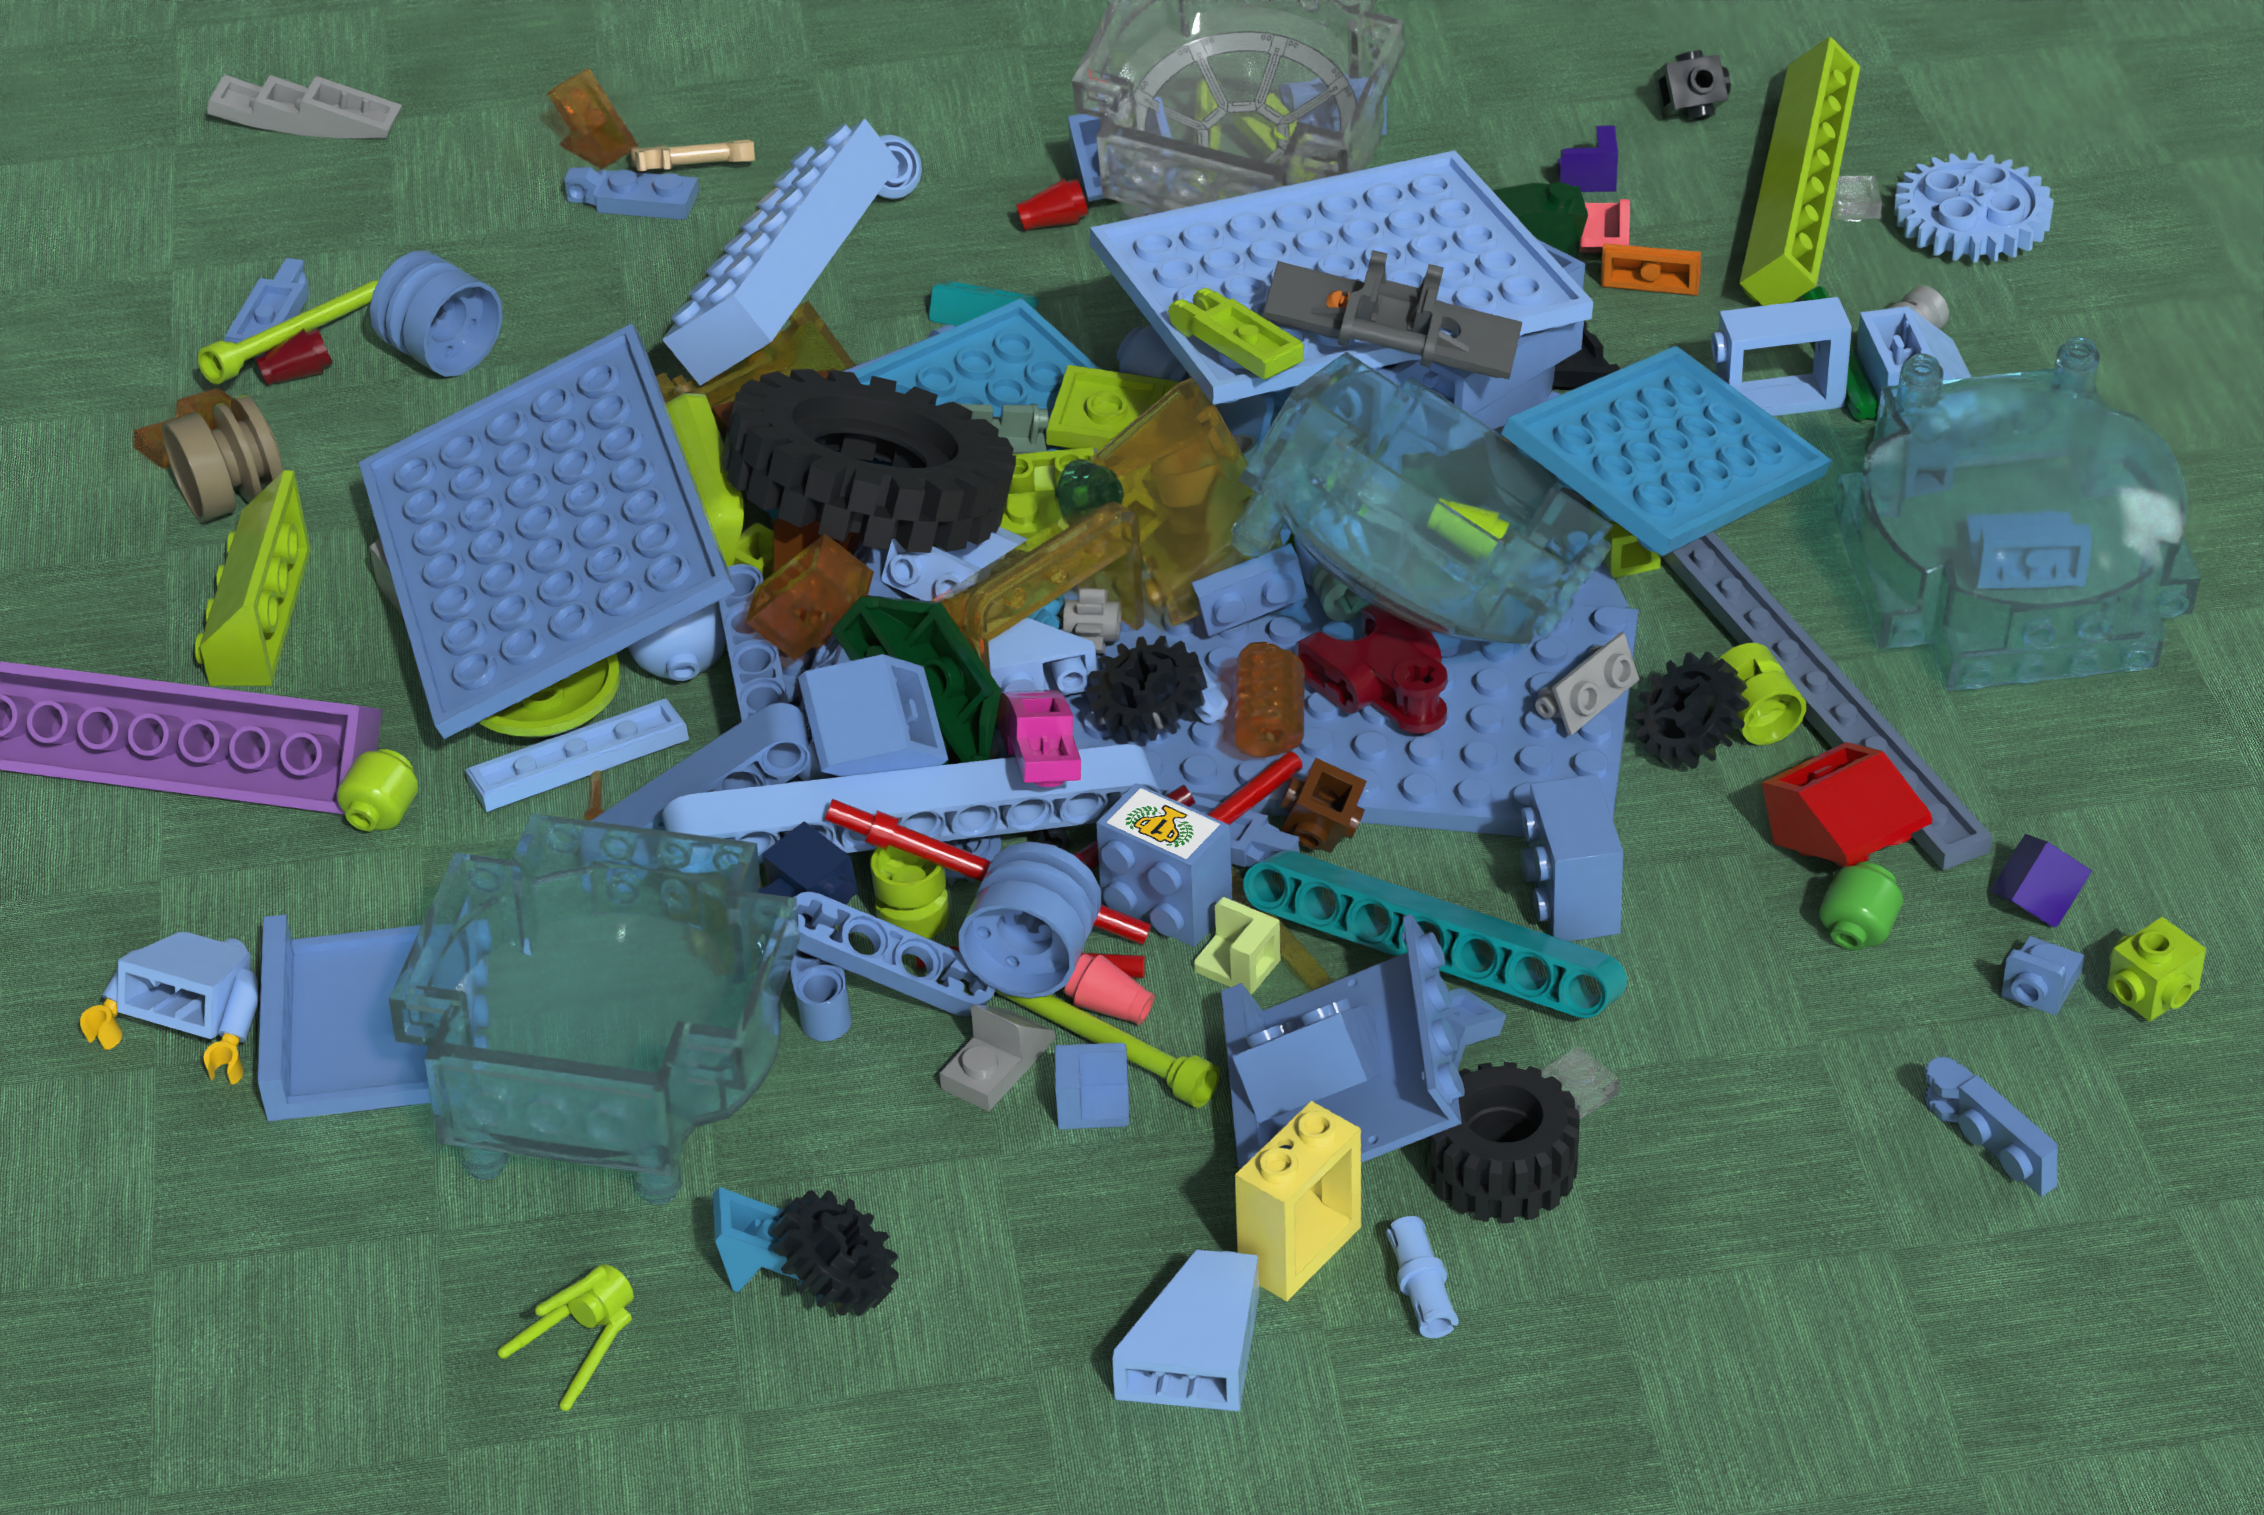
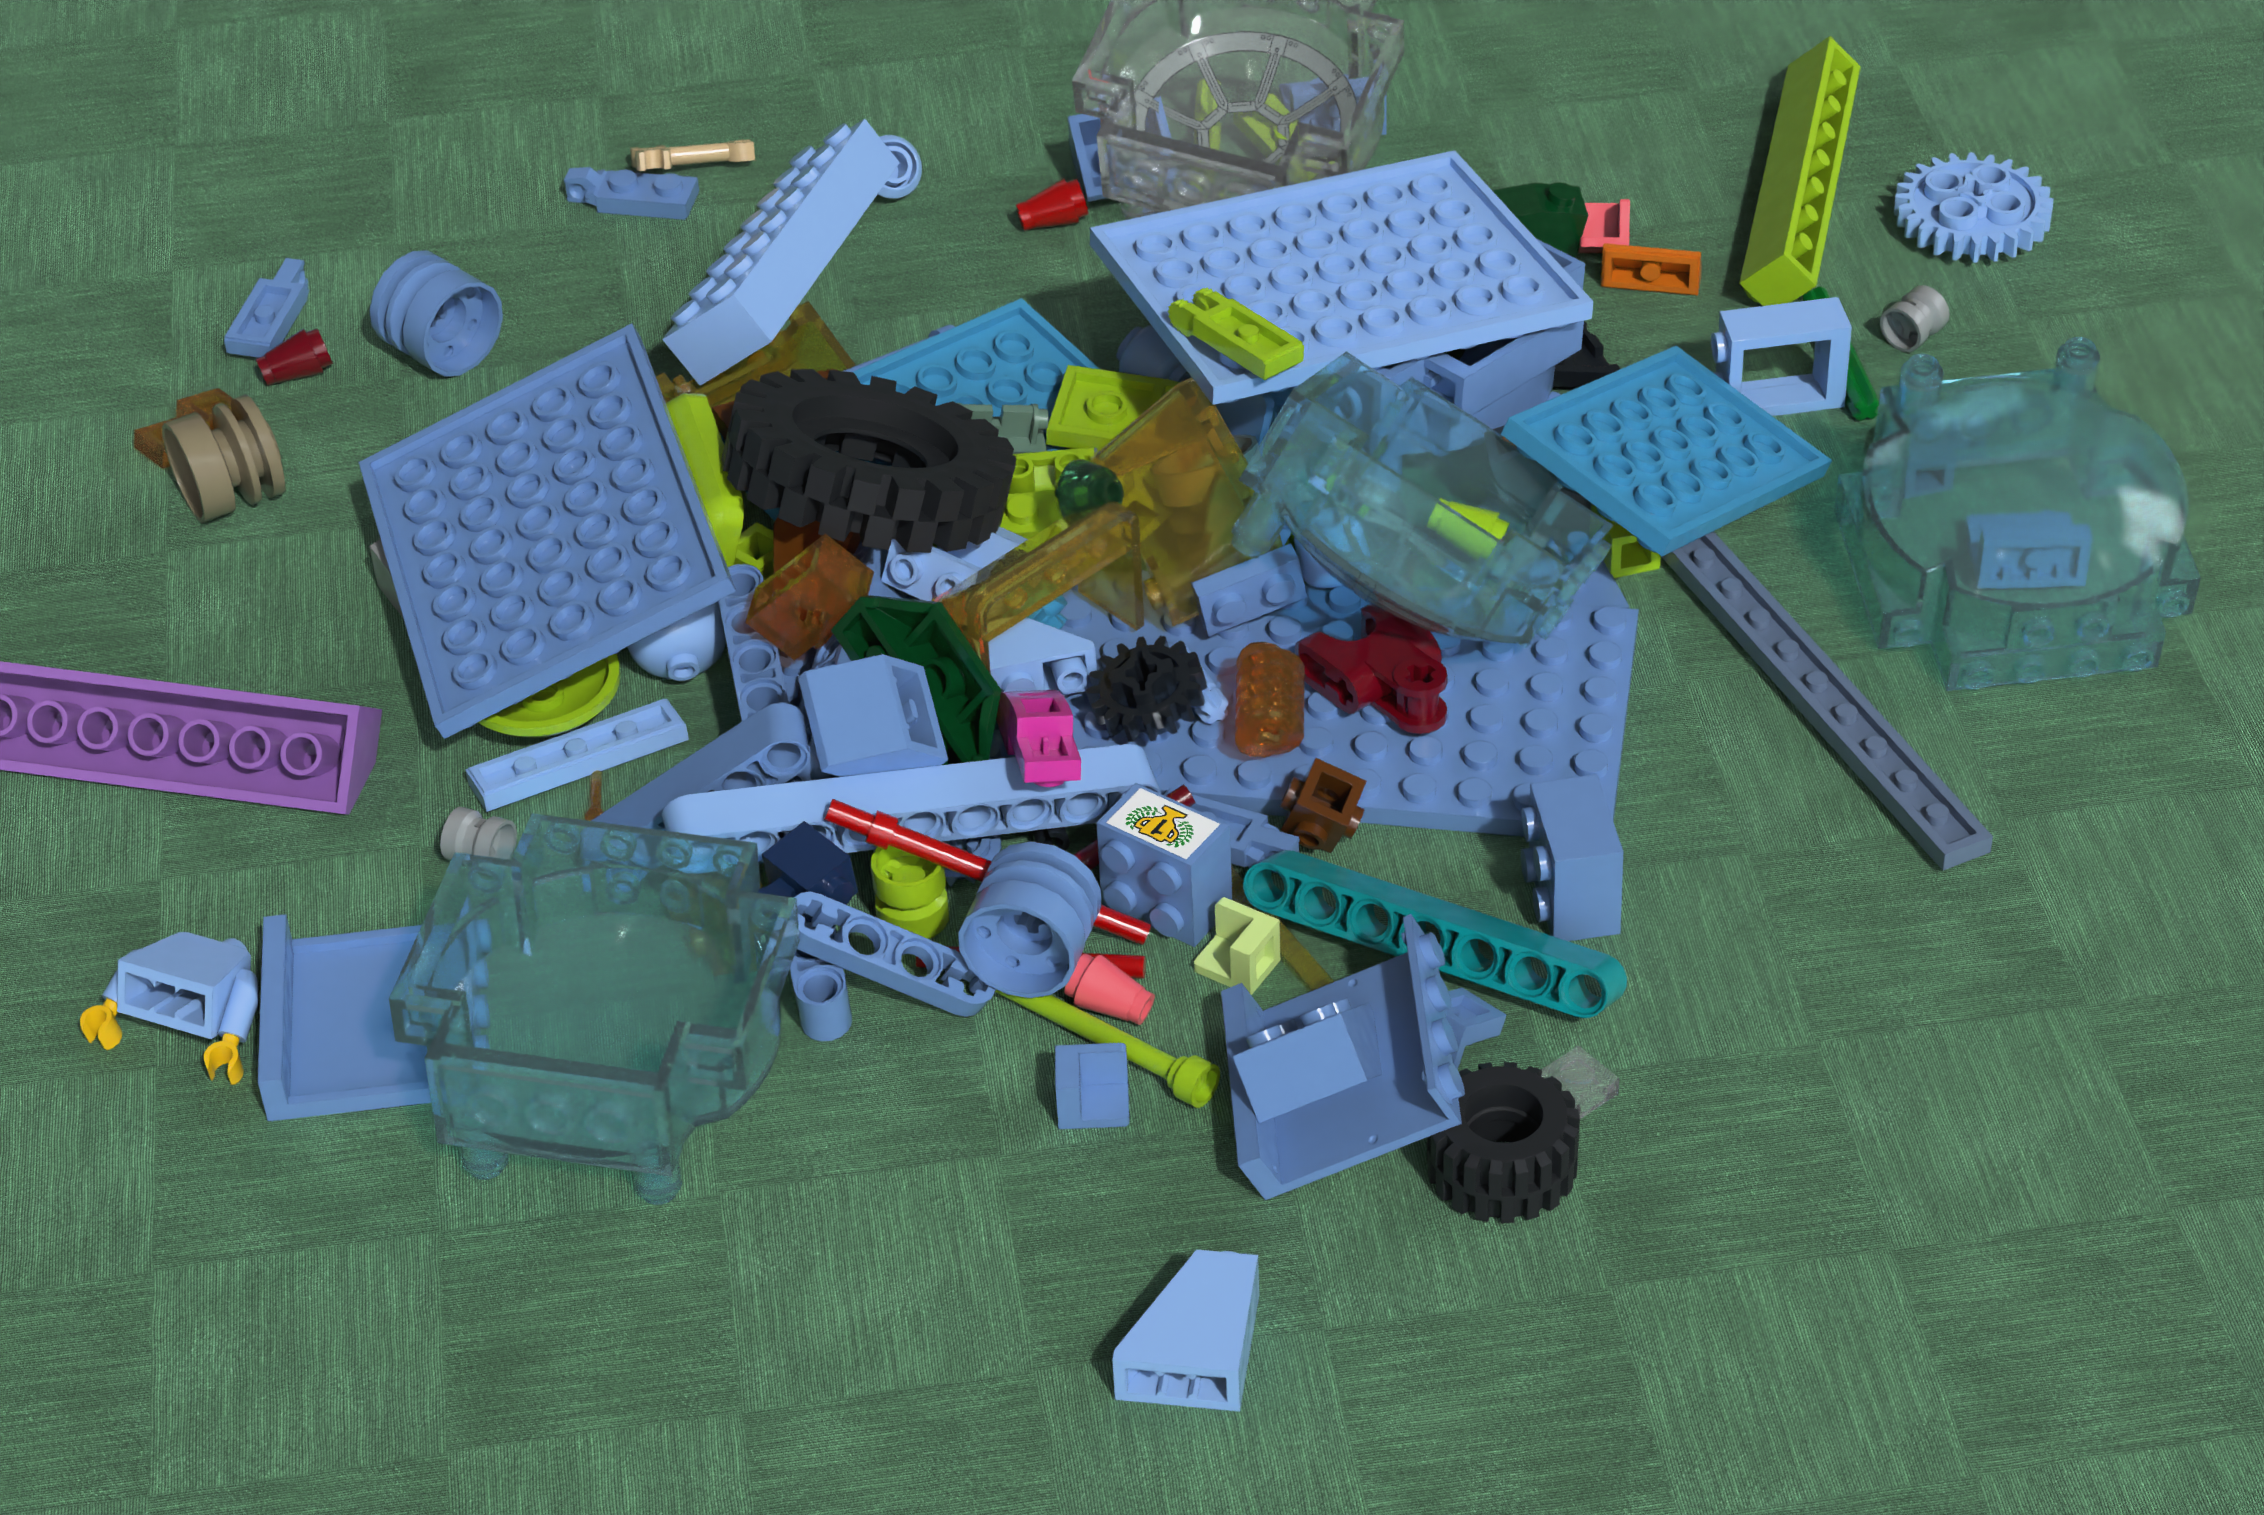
lime slope [195,470,311,686] -> none
lime piece [198,280,379,384] -> none
light grey slope [207,74,402,139] -> none
lime head [336,749,419,831] -> none
lime plant [497,1264,634,1411] -> none
clear orange slope [547,68,639,169] -> none
dark azure slope [713,1187,800,1293] -> none
black gear [772,1190,899,1316] -> none
teal slope [929,281,1039,326] -> none
light grey slope [939,1004,1056,1112] -> none
light grey gear [1063,588,1121,653] -> none
red bar [1207,751,1303,825] -> none
light yellow window [1235,1101,1361,1302] -> none
dark grey piece [1262,250,1523,380] -> none
sand green wheel [1310,556,1374,621] -> none
light blue pin [1386,1216,1459,1338] -> none
light grey hinge [1535,632,1640,735] -> none
dark purple panel [1557,125,1618,192] -> none
black gear [1633,652,1750,769] -> none
black brick [1654,50,1731,121] -> none
lime wheel [1718,643,1806,745] -> none
red slope [1762,742,1933,867] -> none
bright green head [1819,862,1904,950] -> none
clear plate [1831,175,1882,222] -> none
light blue slope [1856,306,1983,421] -> none
medium blue hinge [1925,1056,2058,1197] -> none
dark purple panel [1991,834,2092,927] -> none
medium blue bracket [2001,936,2085,1015] -> none
lime brick [2107,916,2206,1022] -> none
none -> light grey wheel [440,806,517,873]

